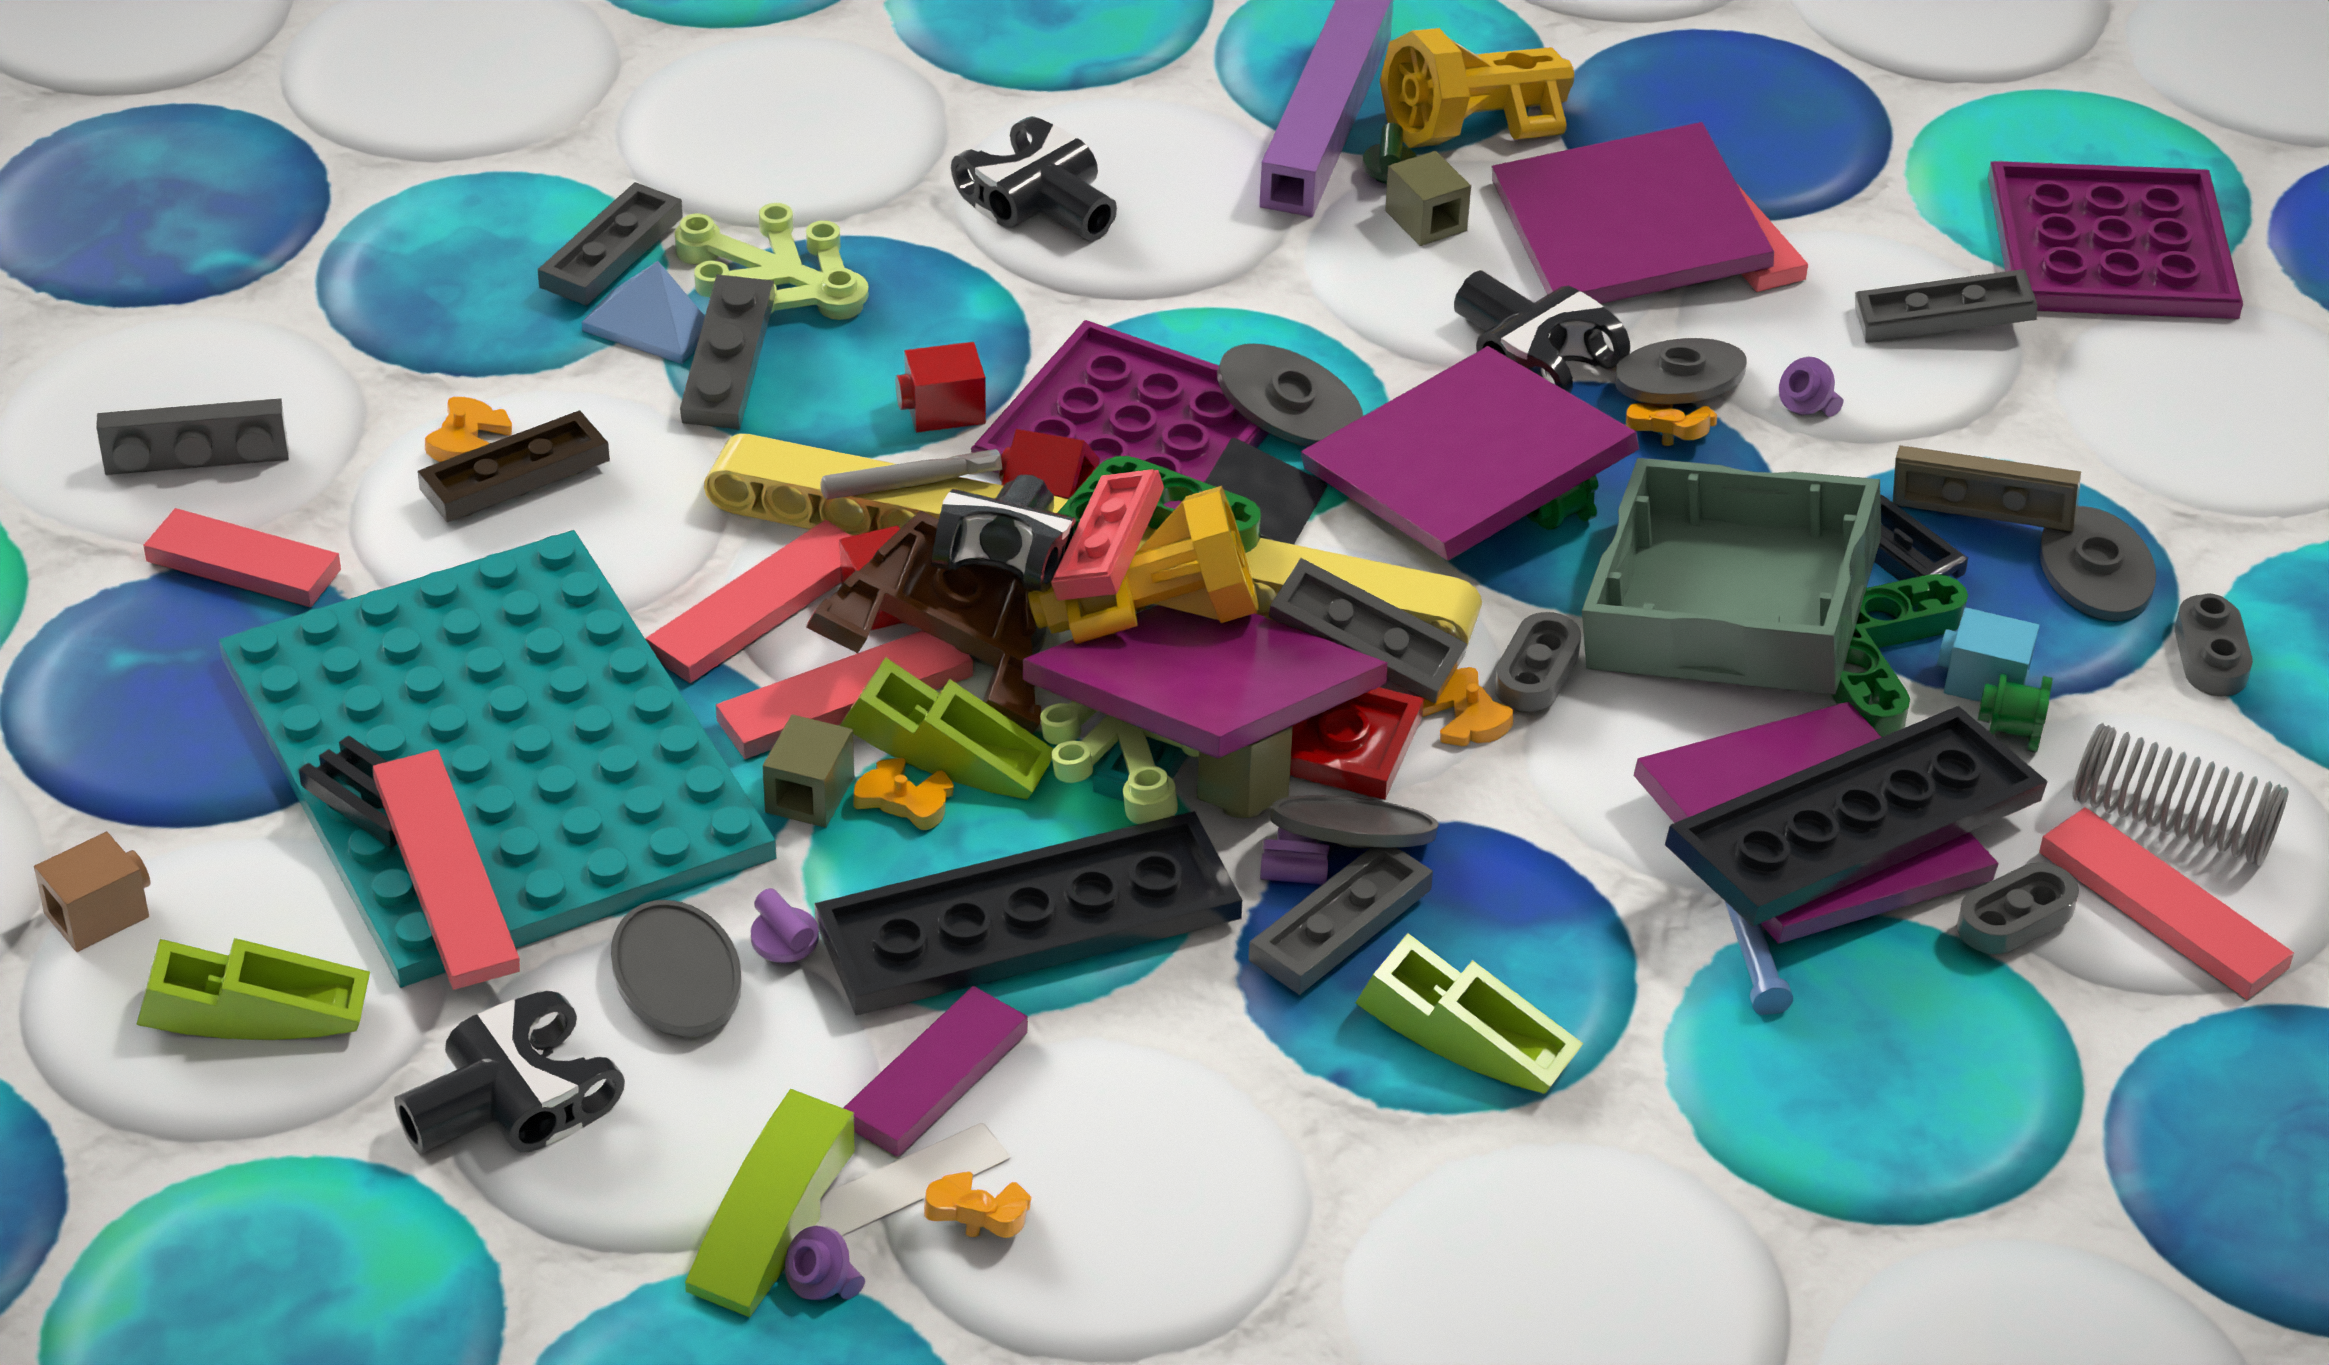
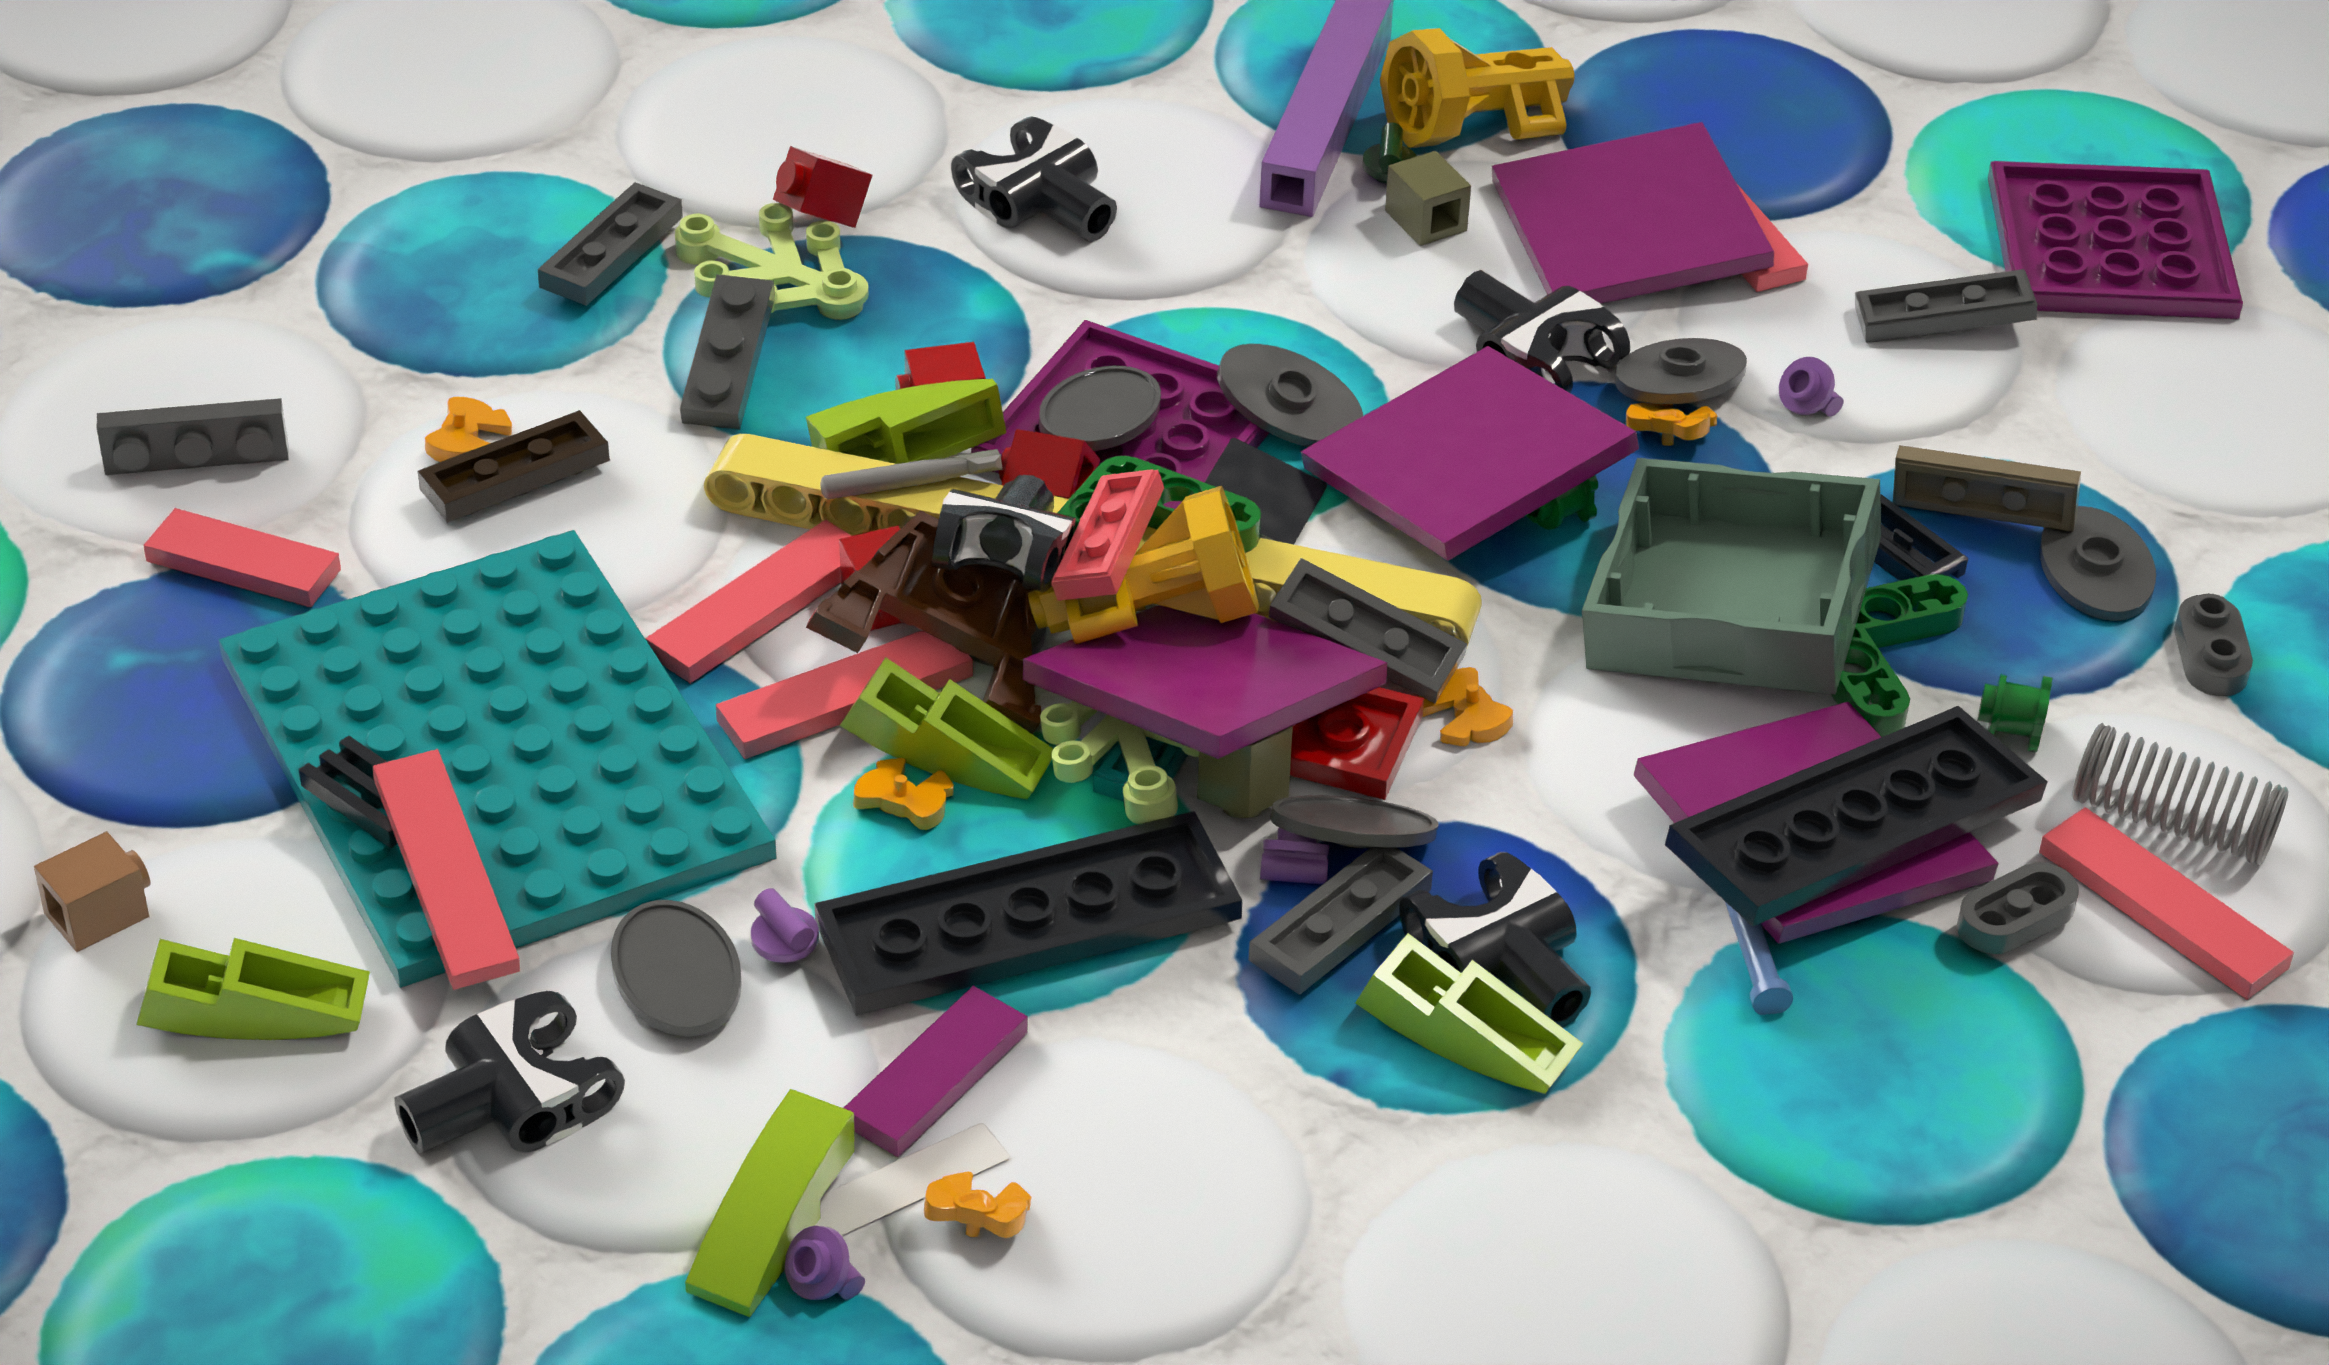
light blue slope [582,261,705,364] -> none
olive brick [763,714,854,828] -> none
dark grey plate [1495,612,1581,712] -> none
medium azure brick [1937,607,2039,702] -> none
none -> red brick [773,146,873,228]
none -> lime slope [806,379,1007,464]
none -> dark grey piece [1039,366,1161,451]
none -> black connector [1399,852,1591,1028]

